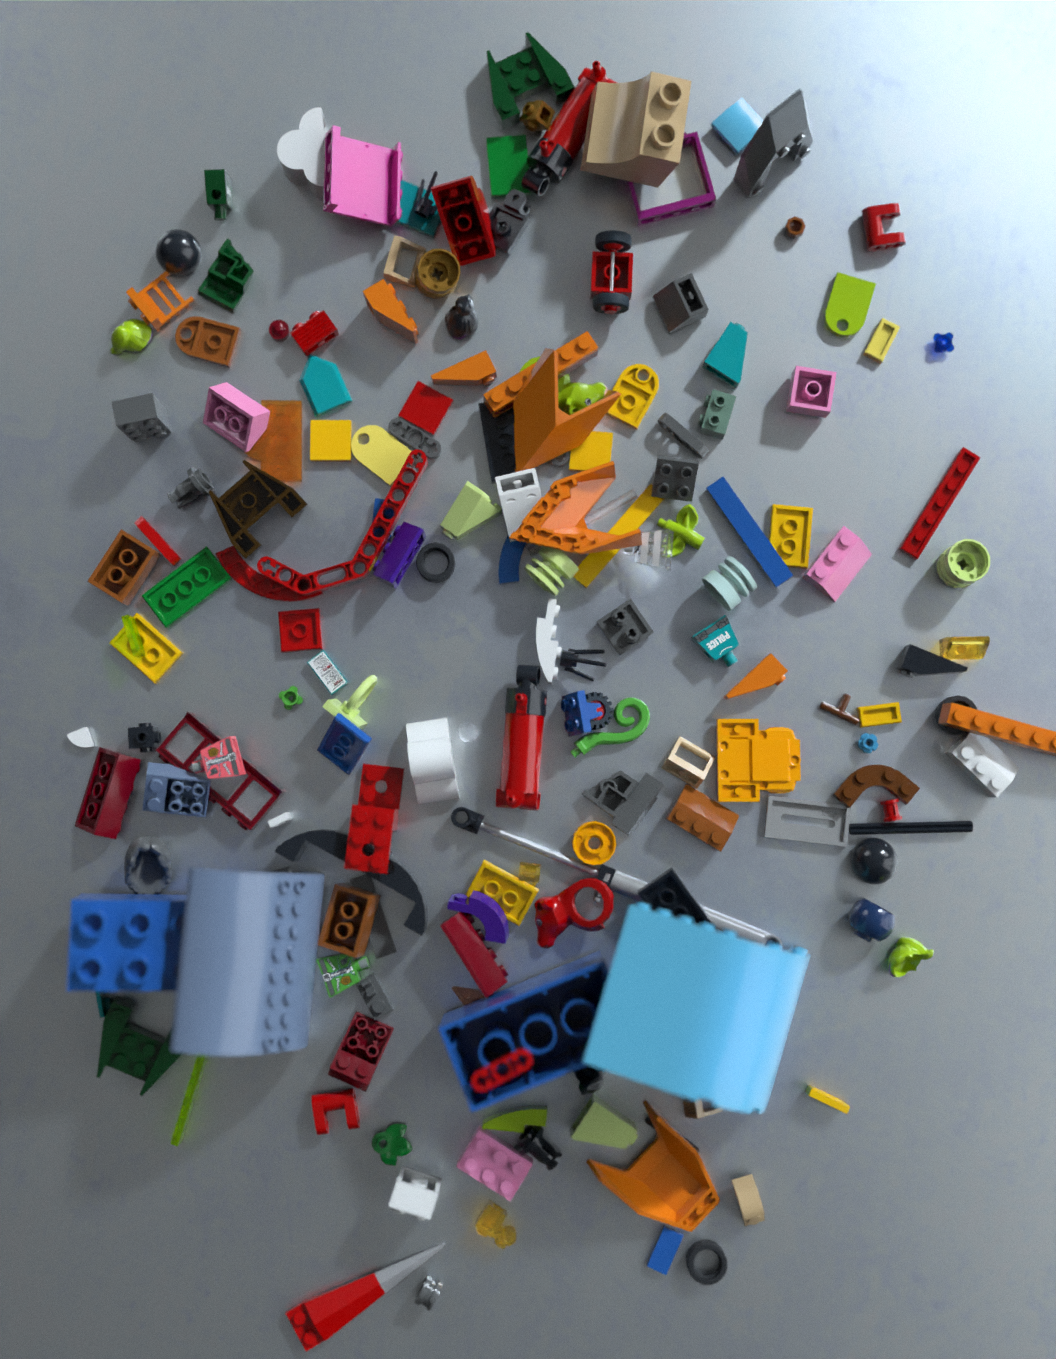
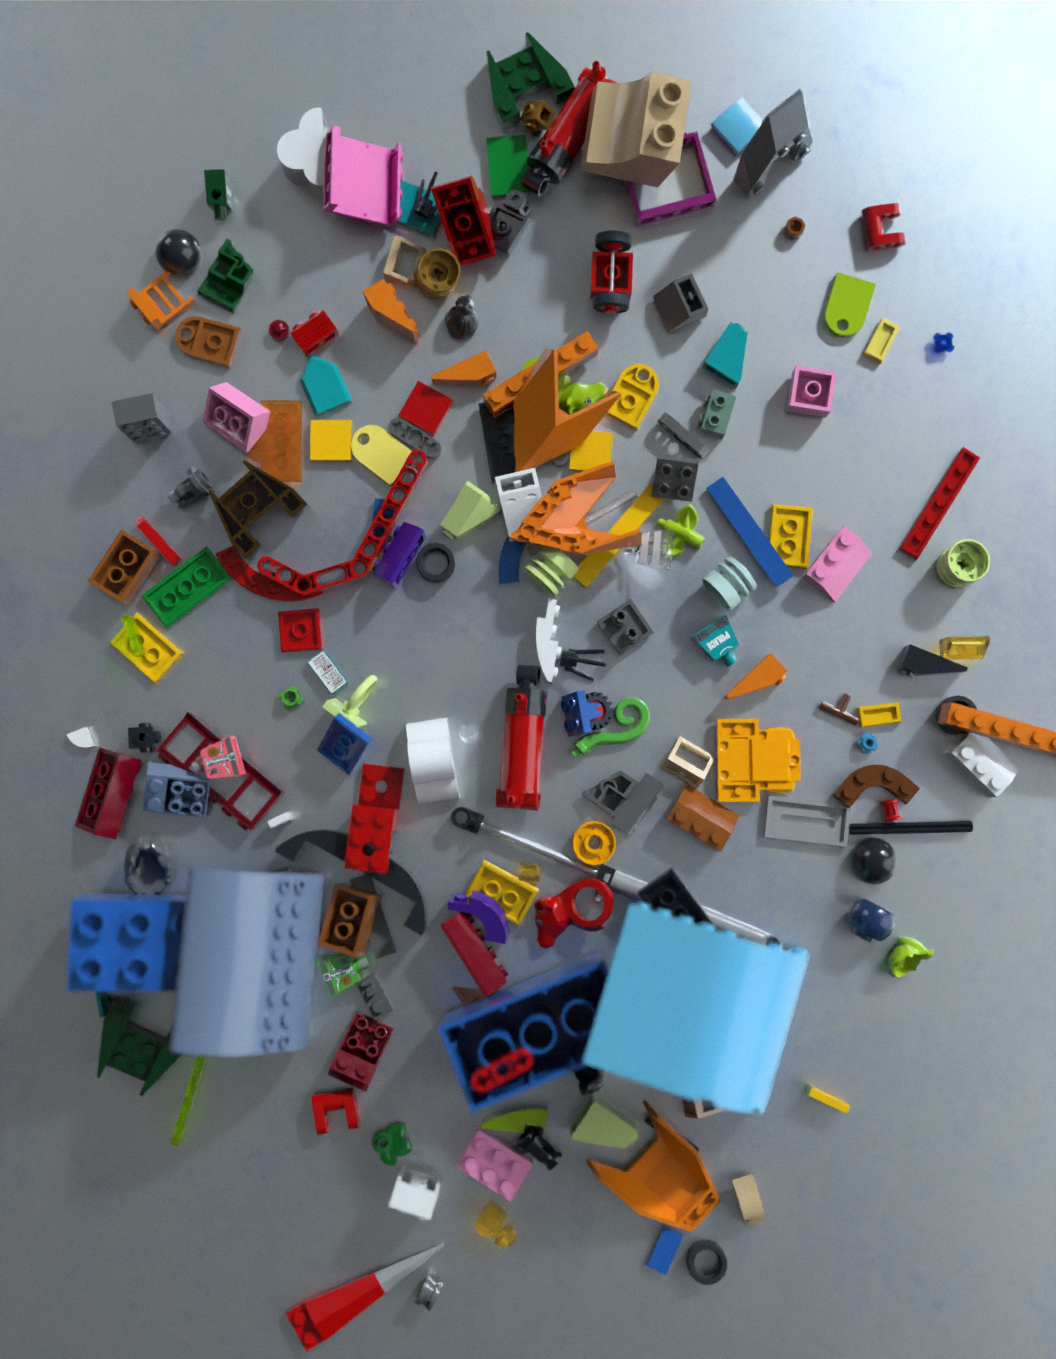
lime hair [110,318,152,354] -> none

